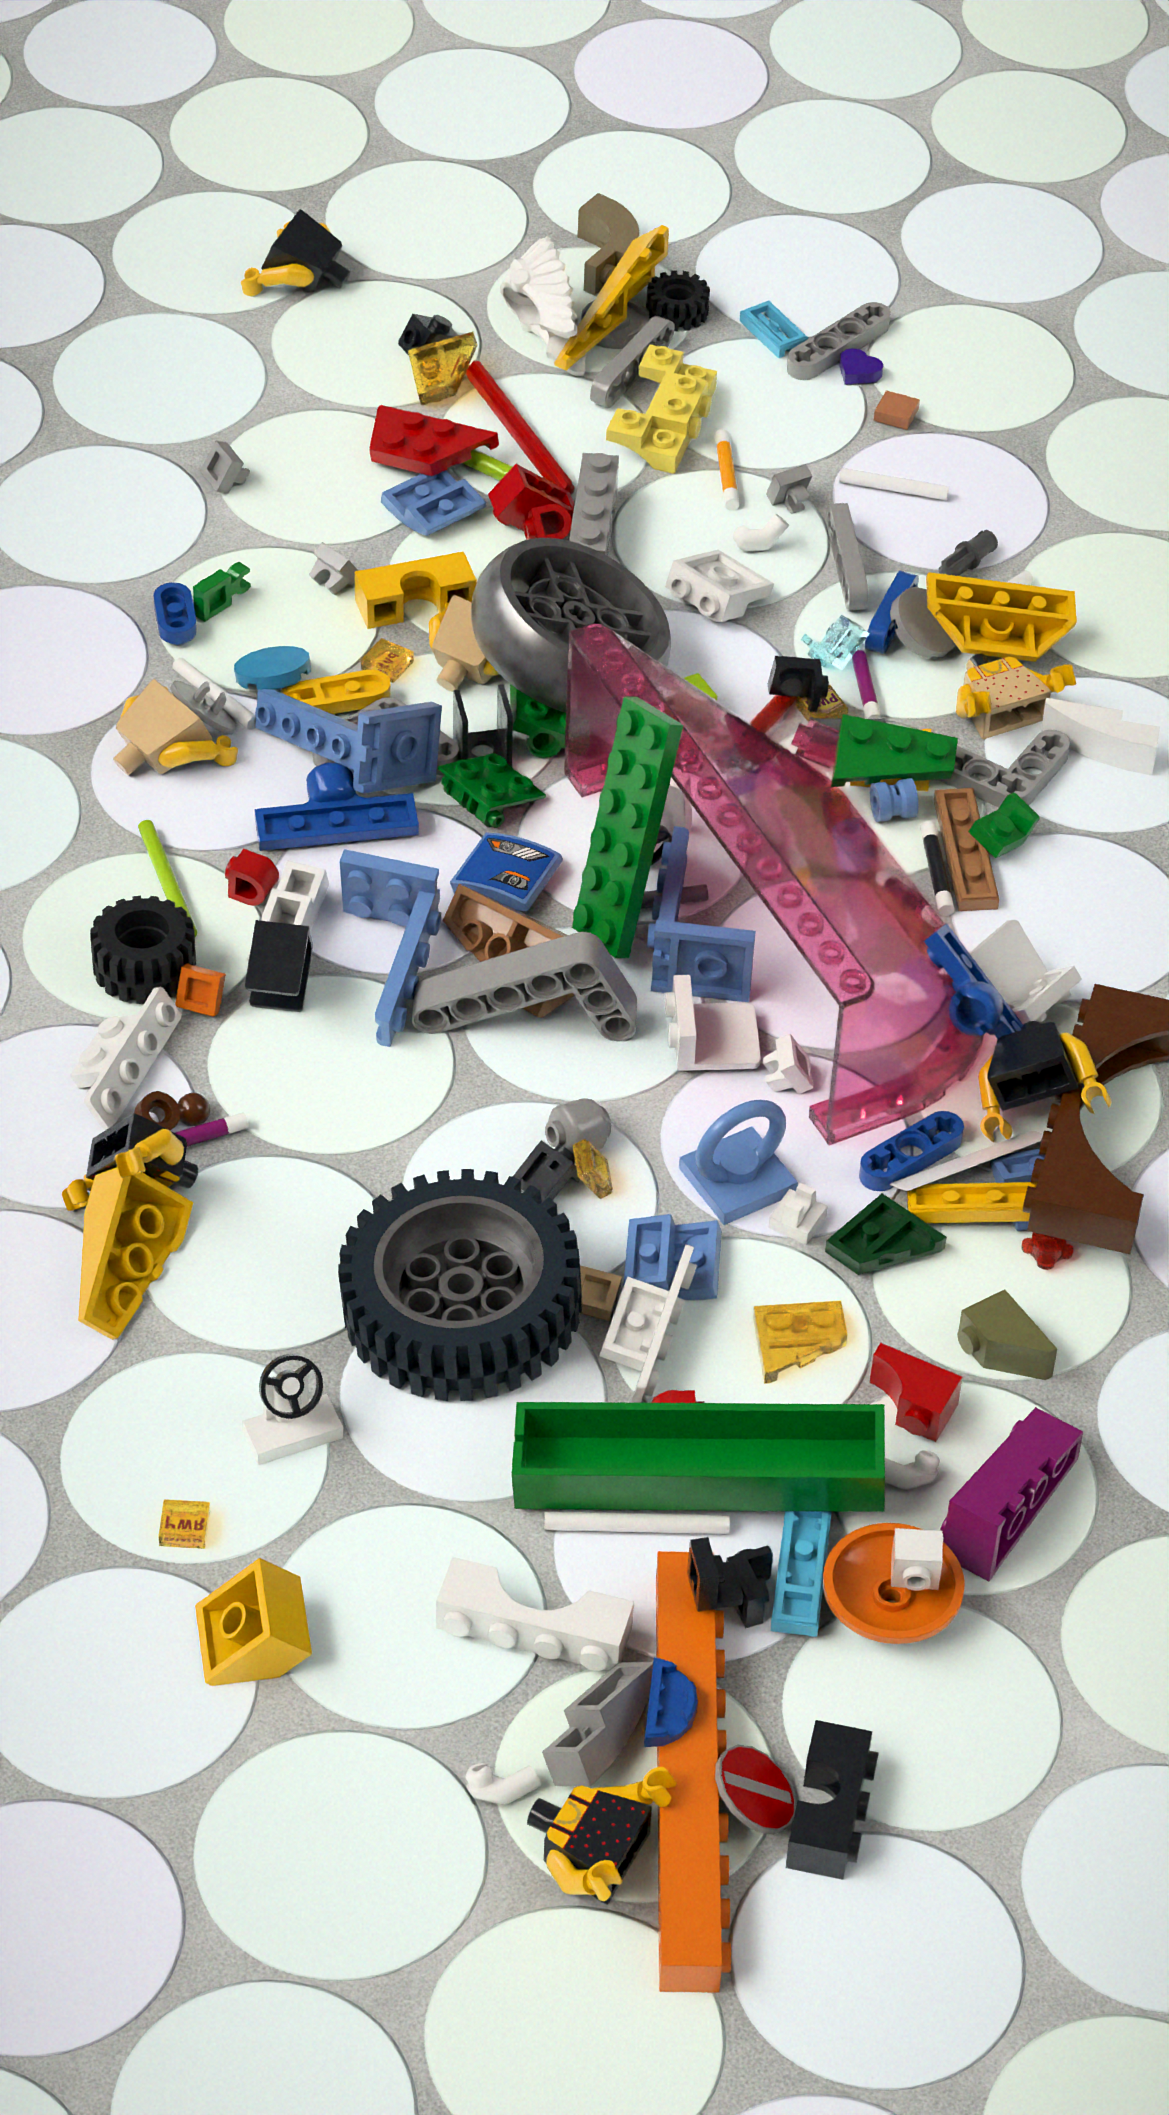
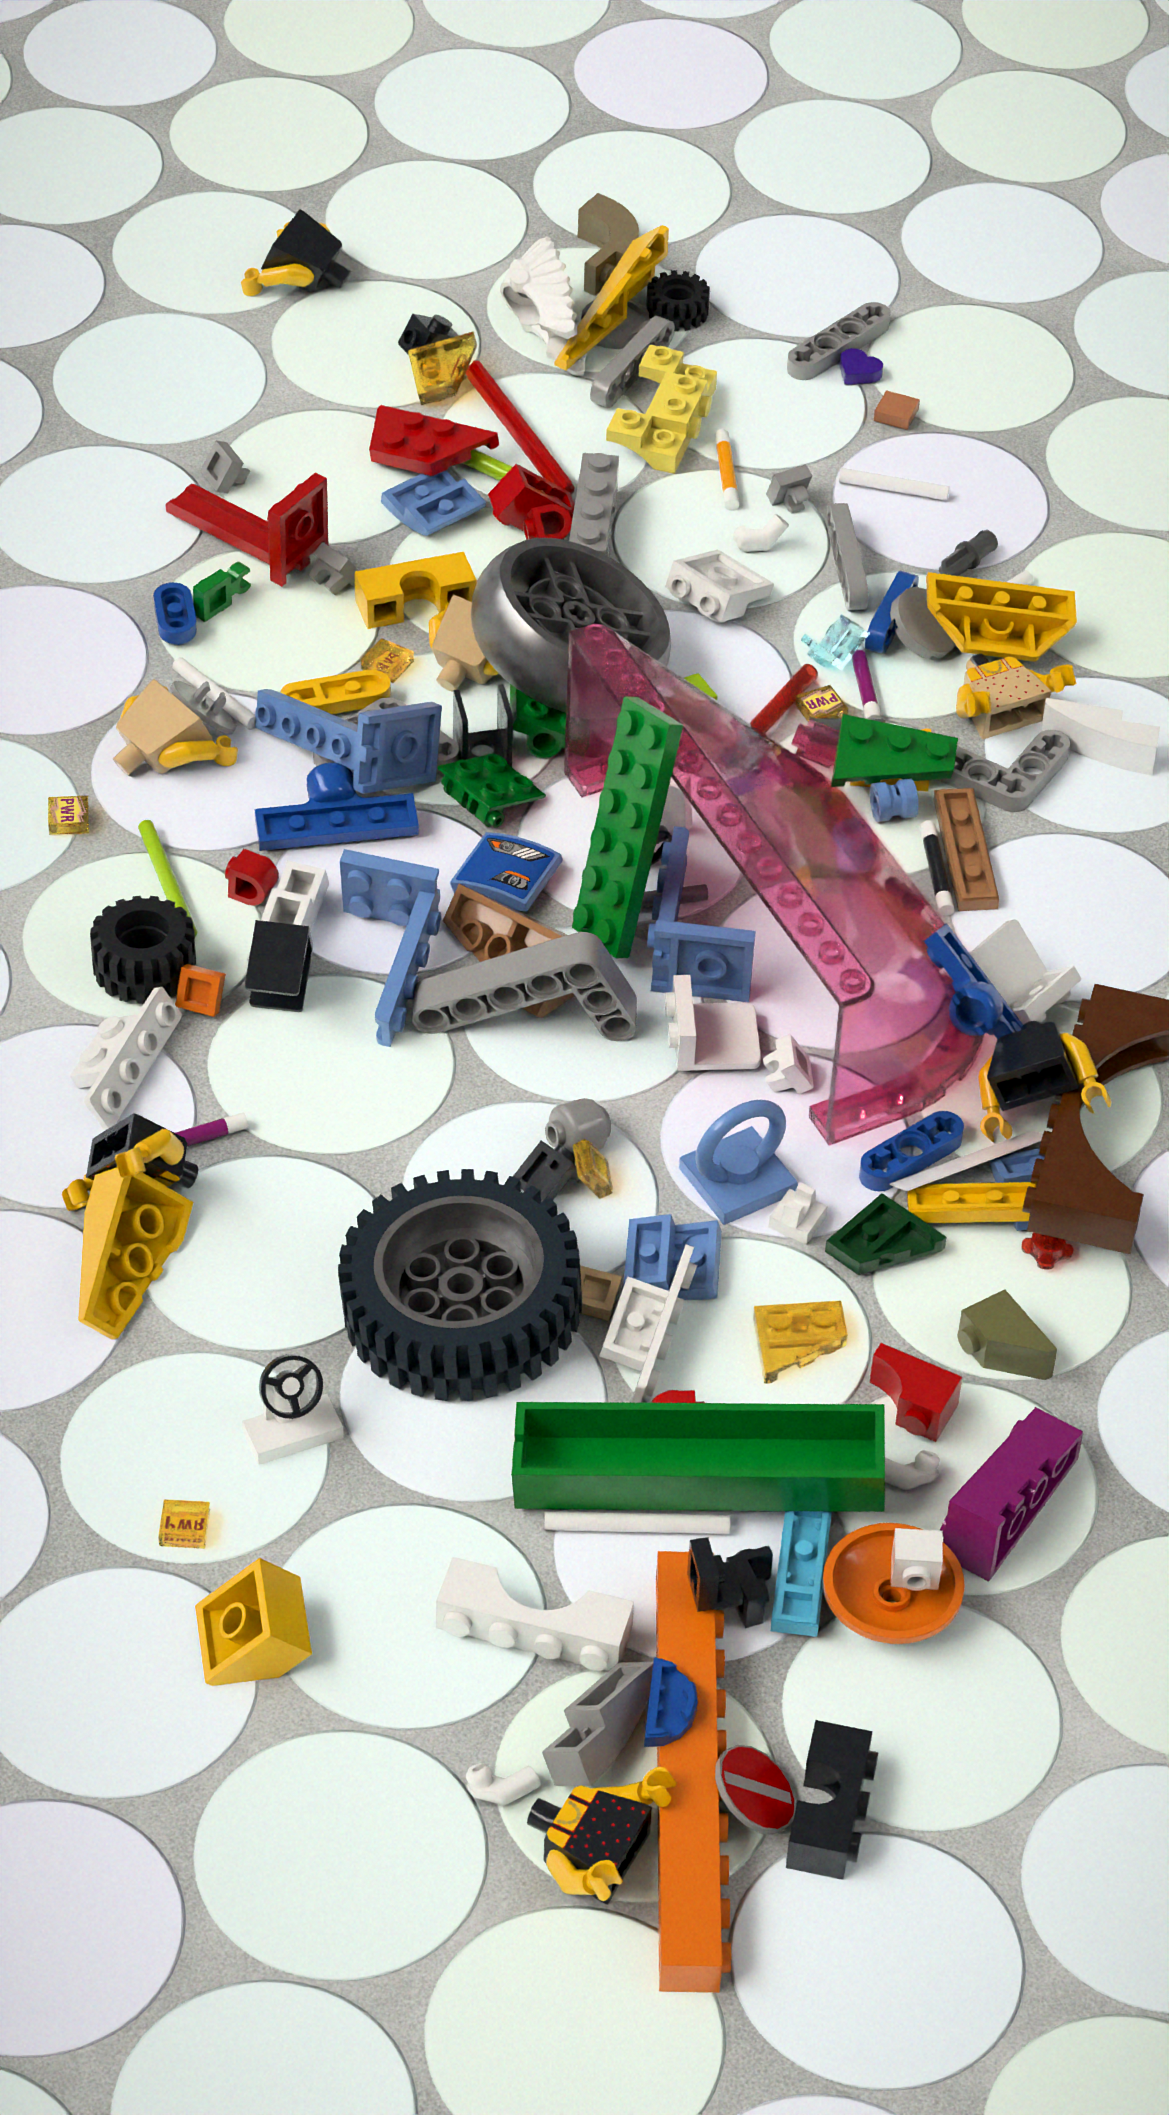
reddish brown plate [134,1091,210,1131] -> none
dark azure tile [234,646,311,690] -> none
medium azure tile [739,301,808,359] -> none
black bracket [767,656,829,712] -> none
green bracket [968,792,1040,858] -> none
none -> tile [48,795,89,835]
none -> red bracket [165,472,329,587]

